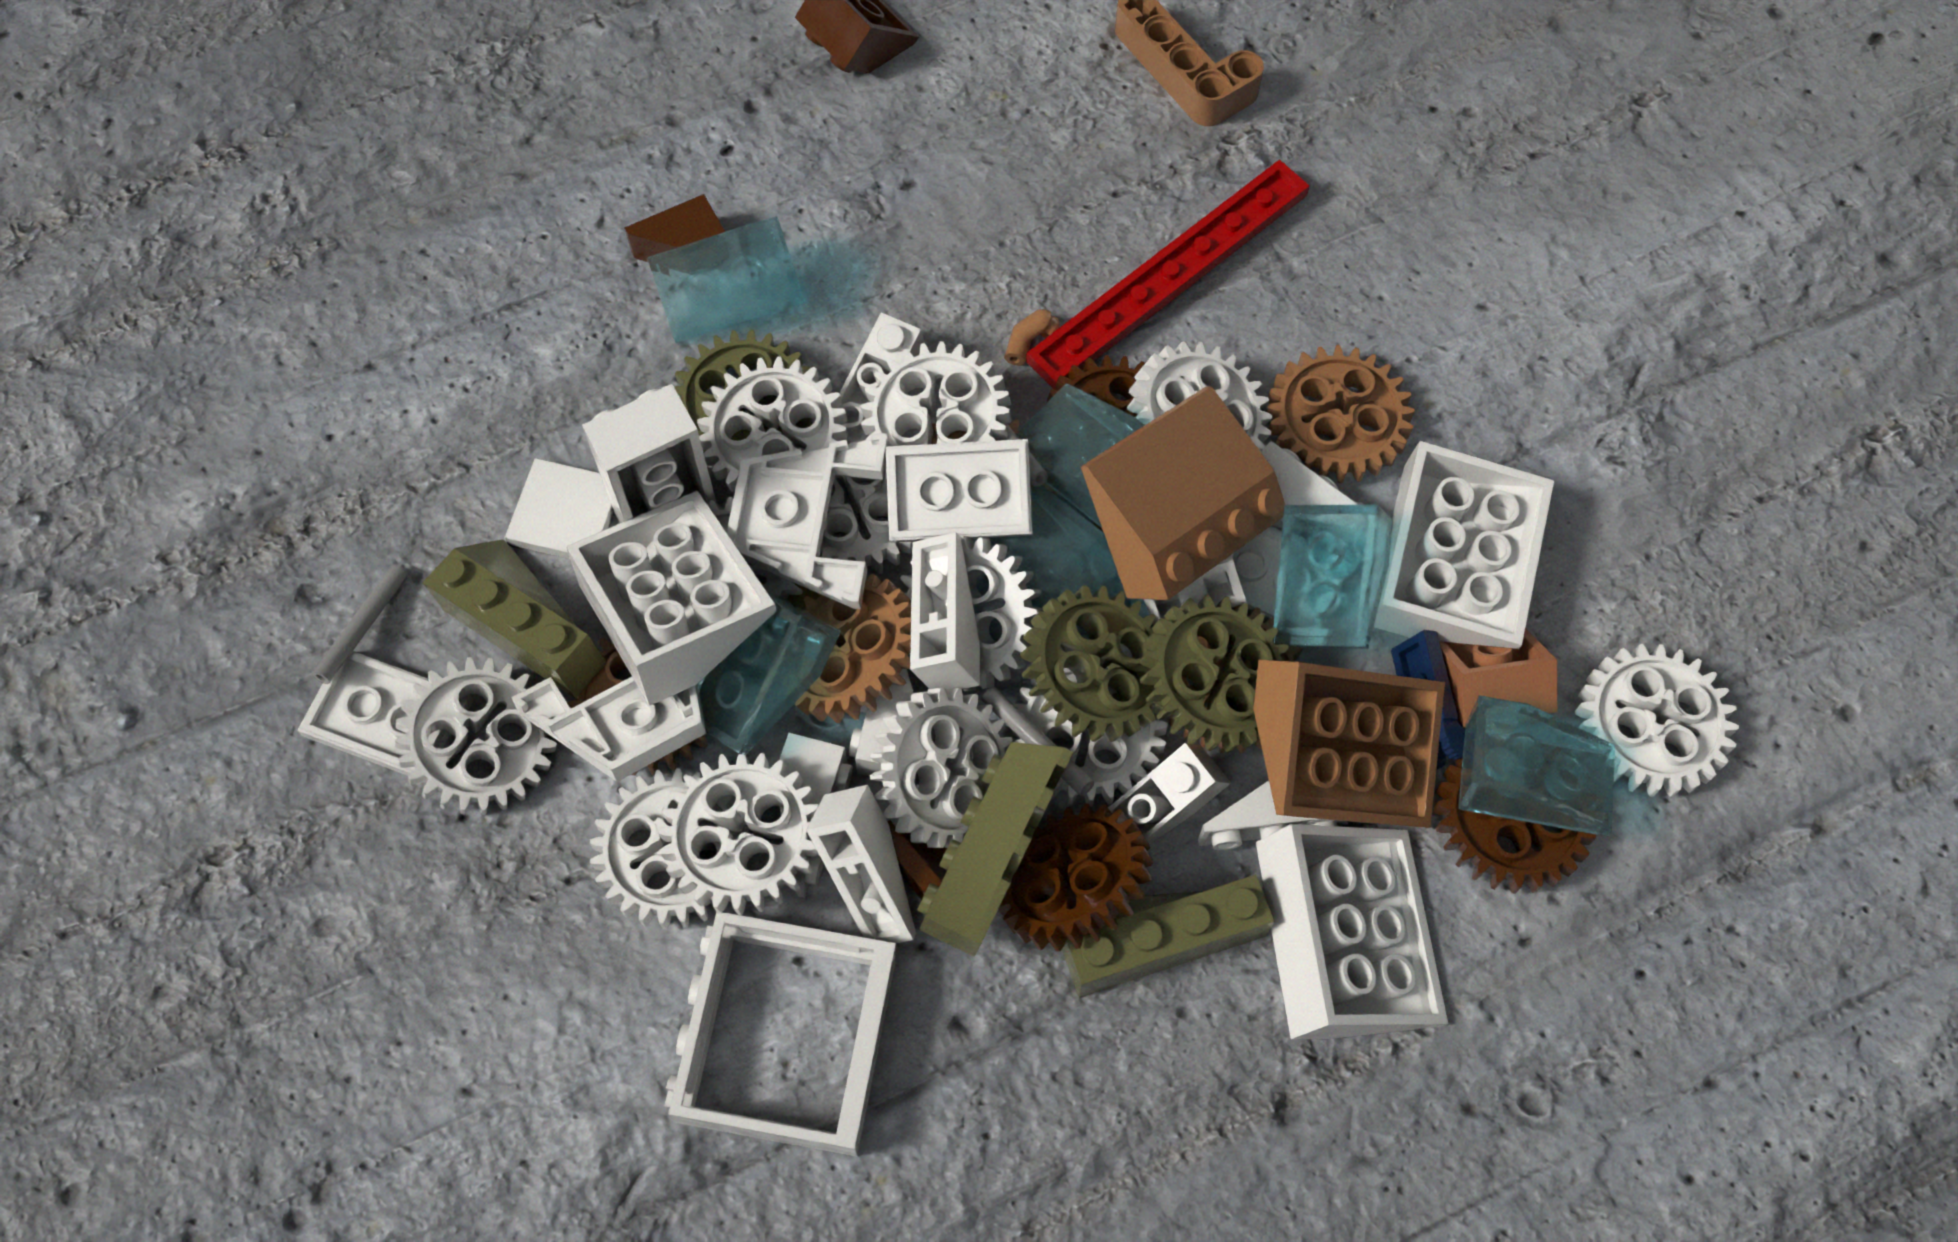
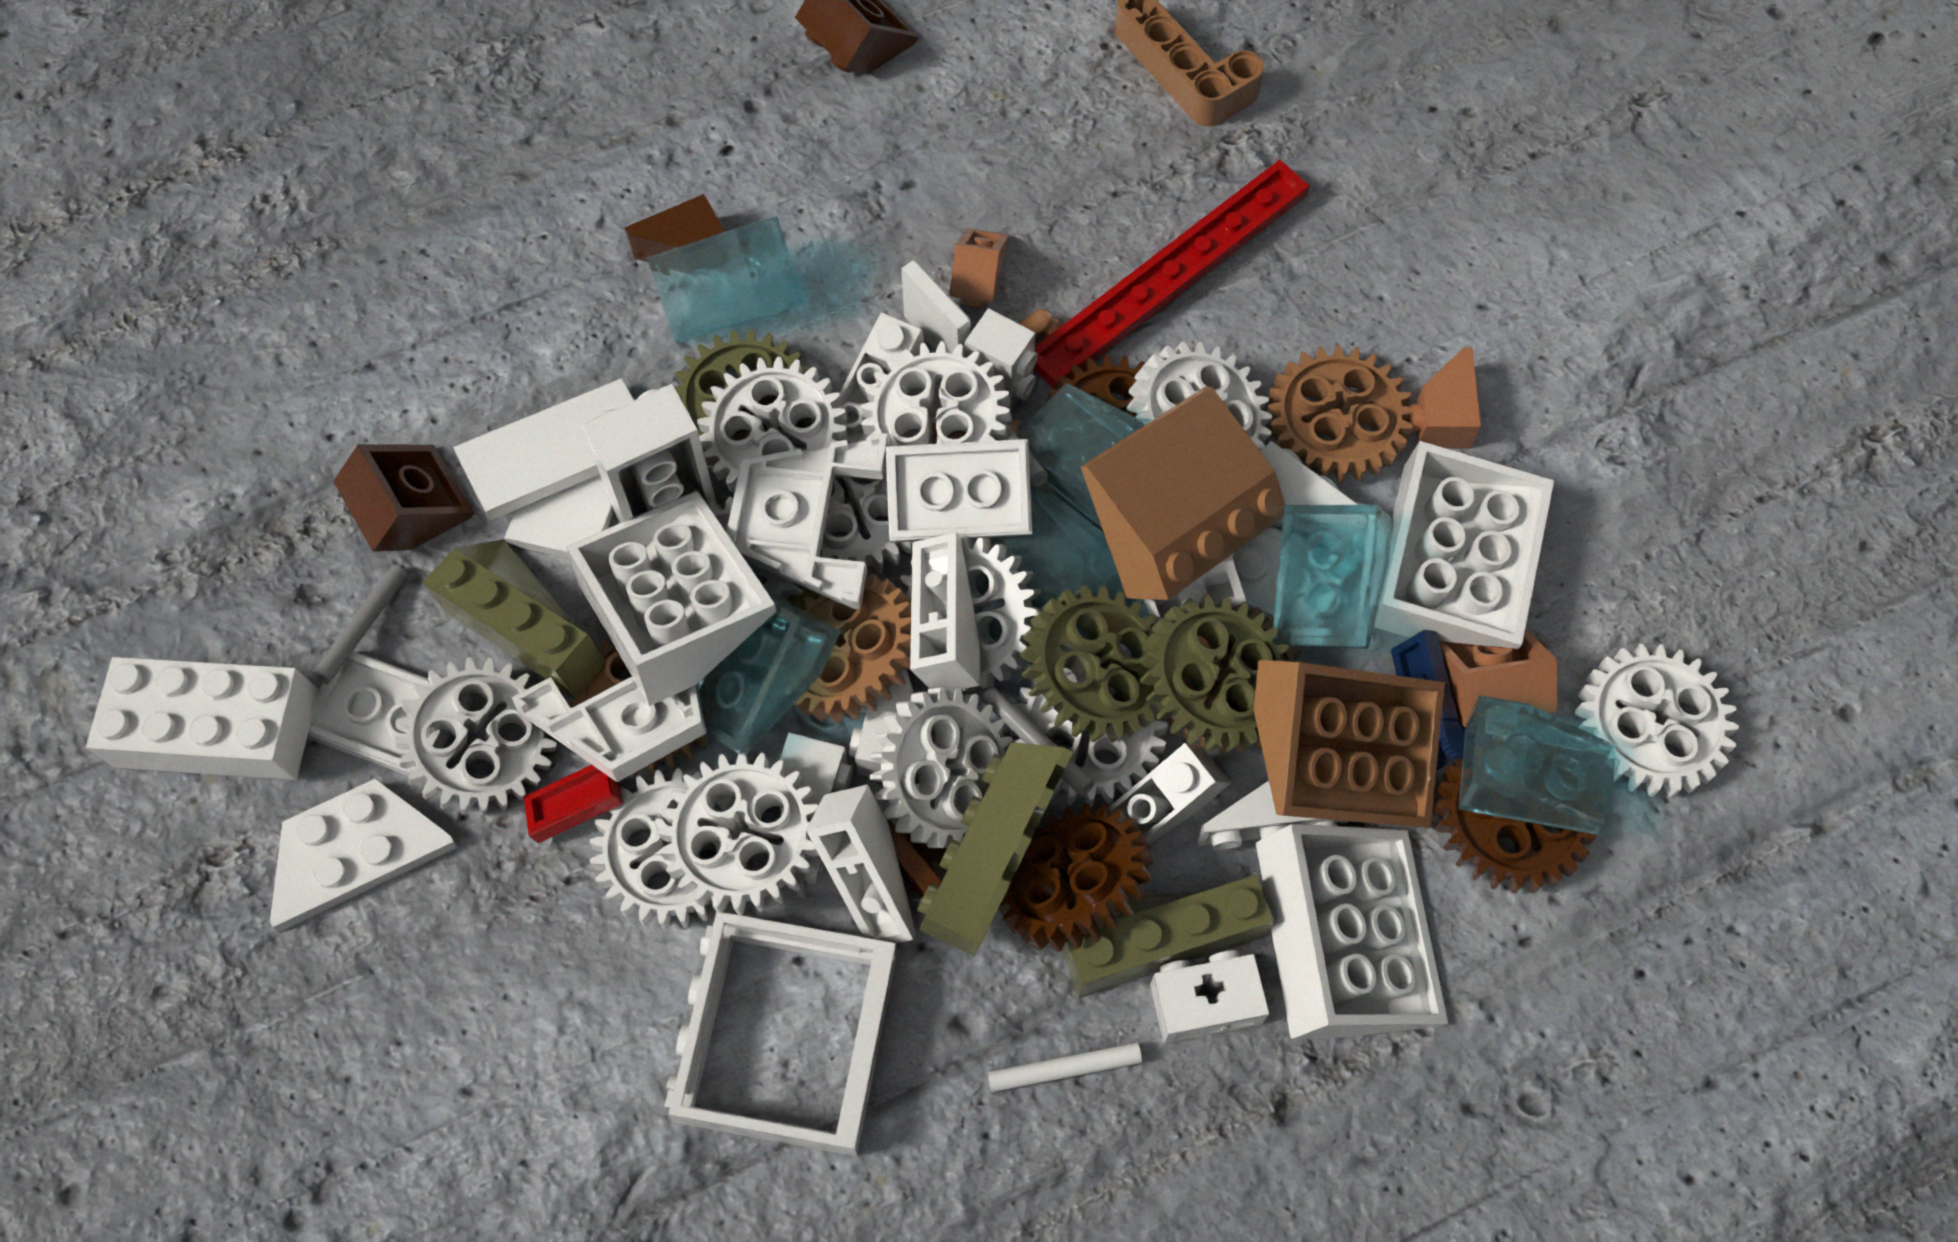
none -> white brick [85,657,319,780]
none -> white wing [270,779,458,932]
none -> reddish brown slope [333,444,474,552]
none -> white tile [453,378,634,521]
none -> red tile [524,764,623,844]
none -> white tile [901,260,971,354]
none -> nougat slope [949,228,1009,307]
none -> white brick [964,308,1038,412]
none -> white piece [987,1042,1142,1093]
none -> white brick [1150,950,1269,1044]
none -> nougat slope [1409,348,1481,448]

